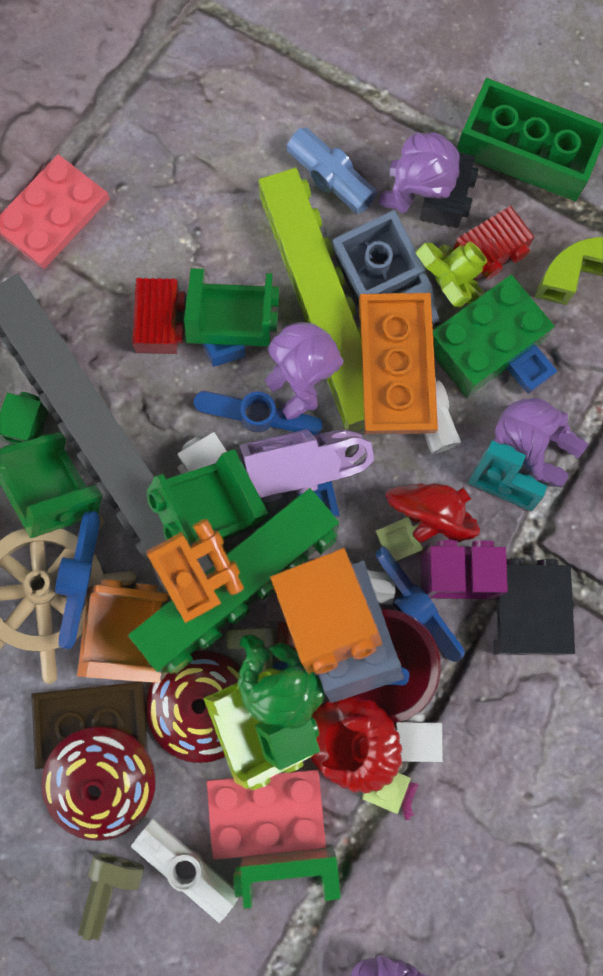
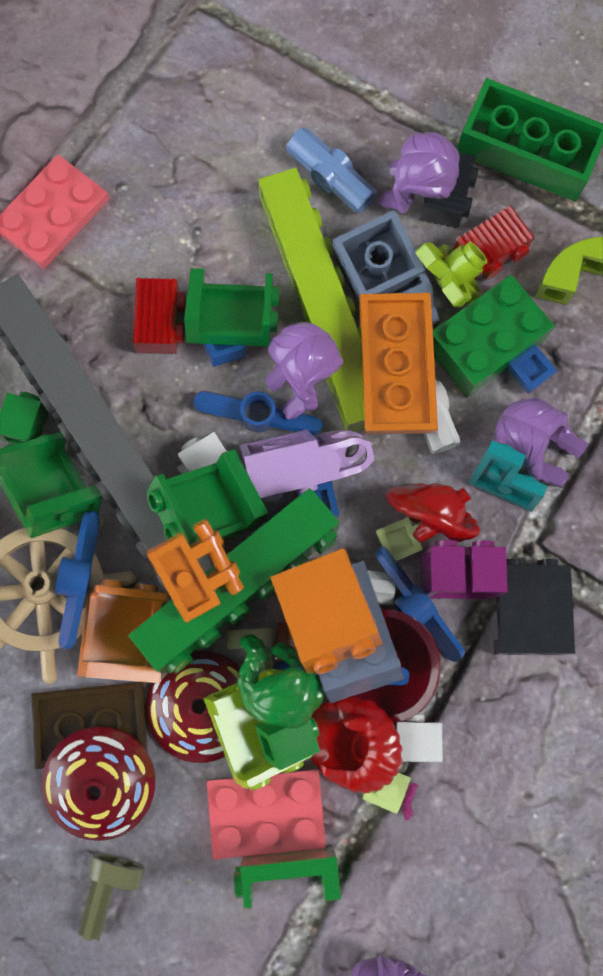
white piece [131,818,239,923] -> none

